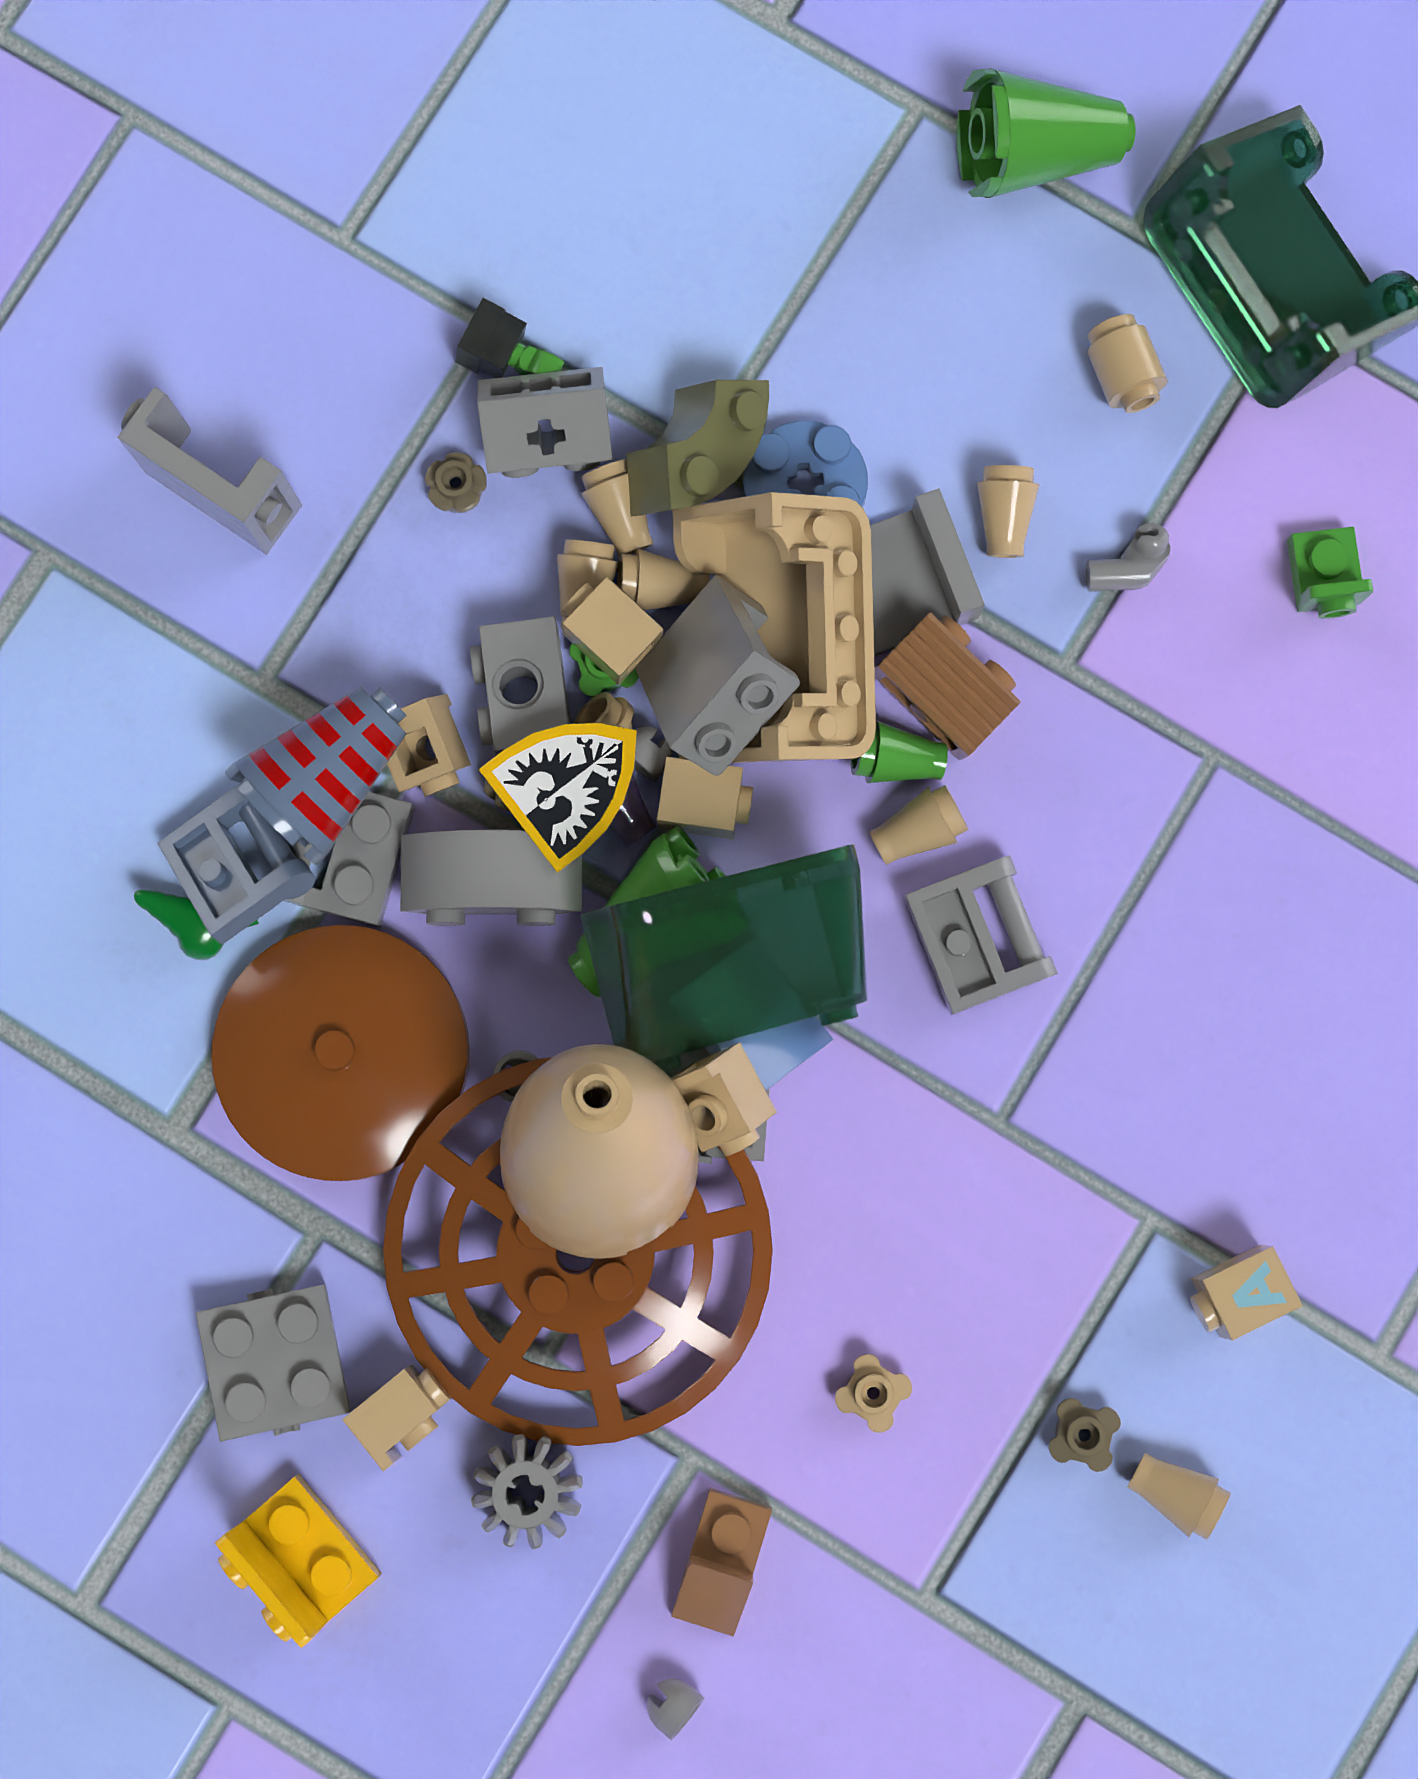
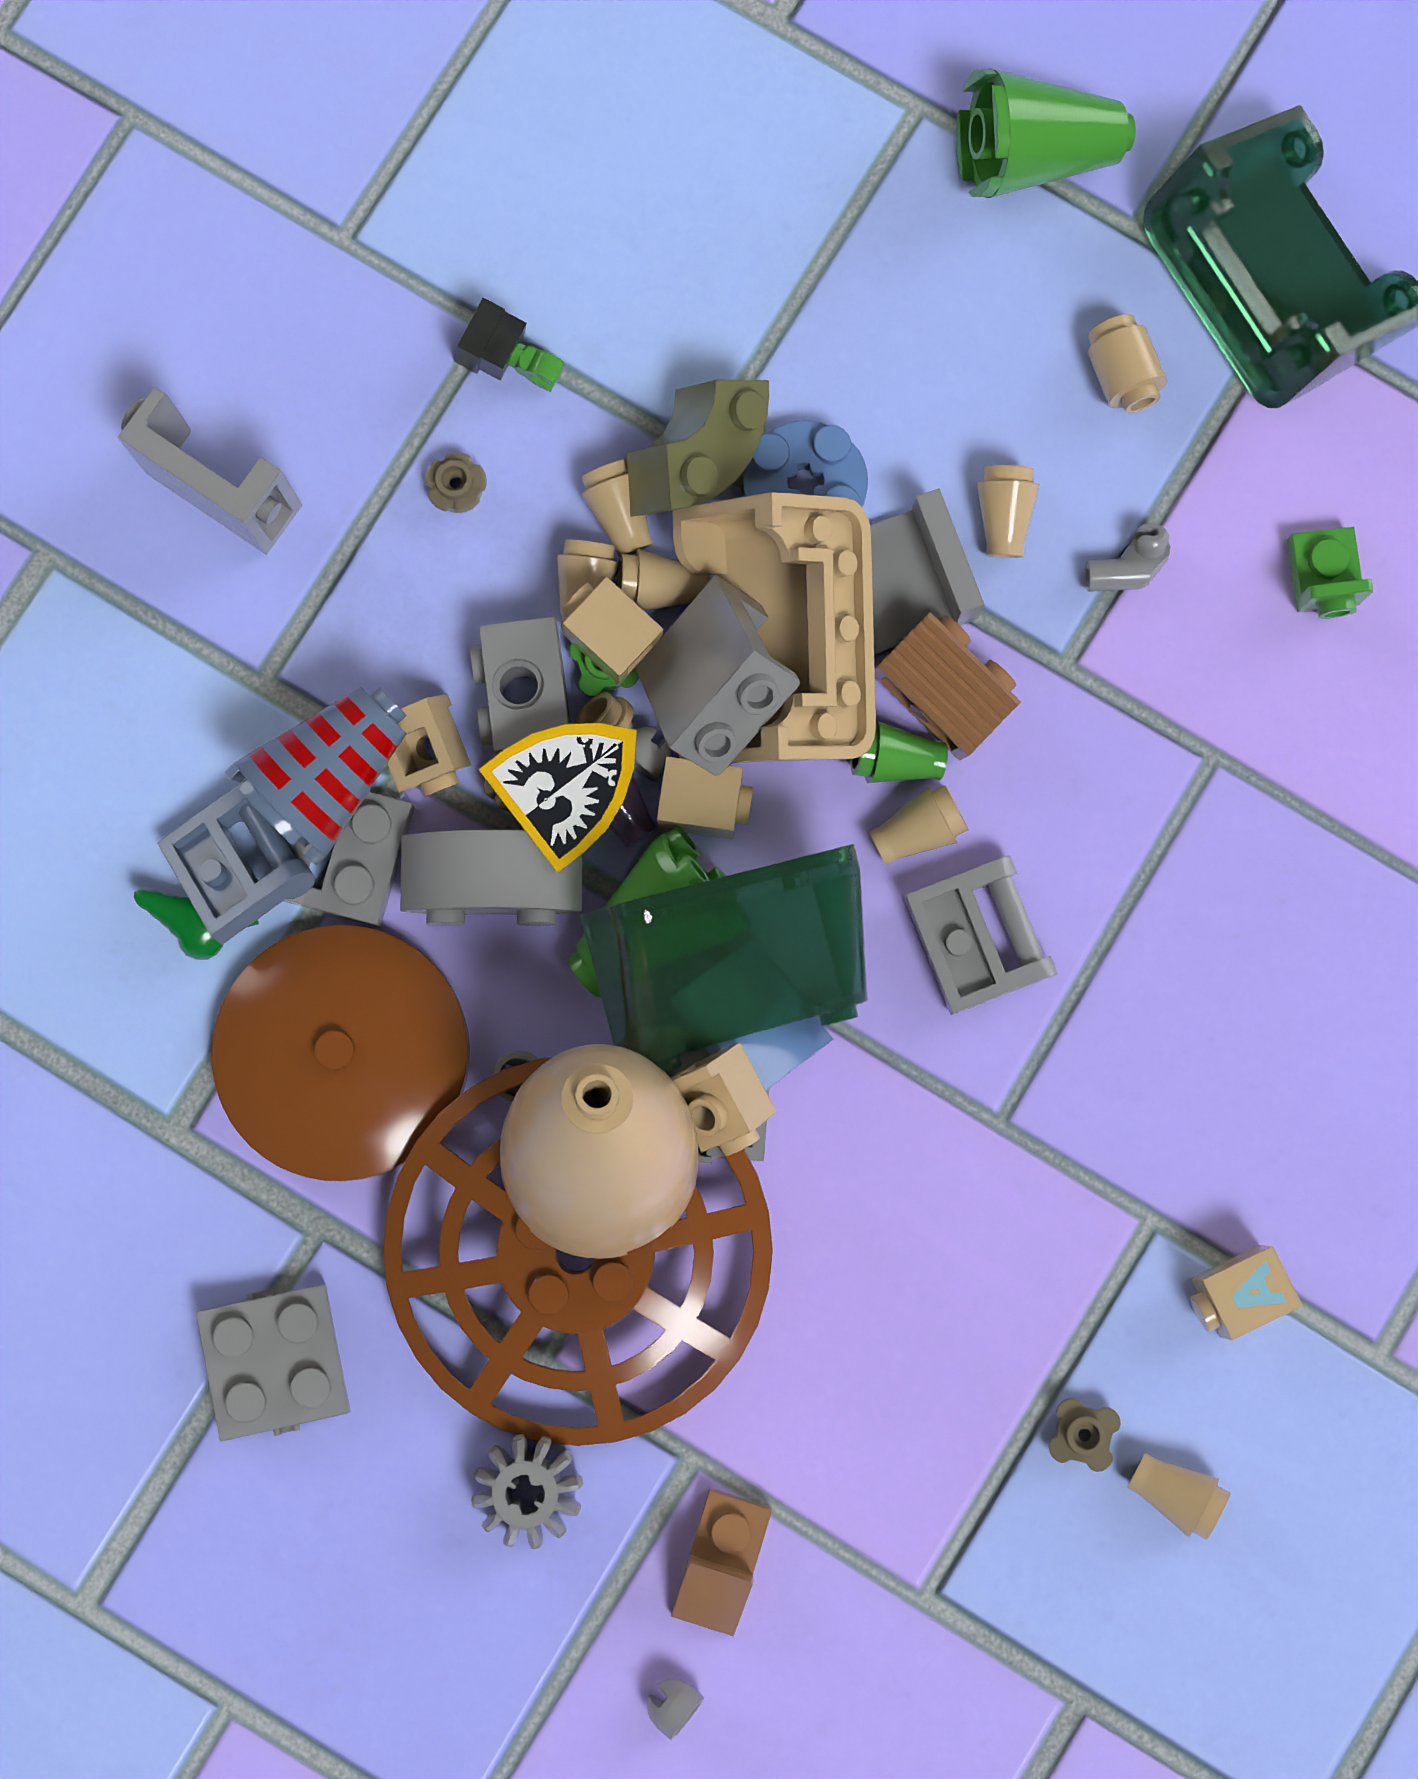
yellow bracket [215,1474,382,1648] -> none
tan brick [342,1365,451,1471] -> none
light grey brick [477,367,613,478] -> none
tan plate [835,1354,912,1433] -> none

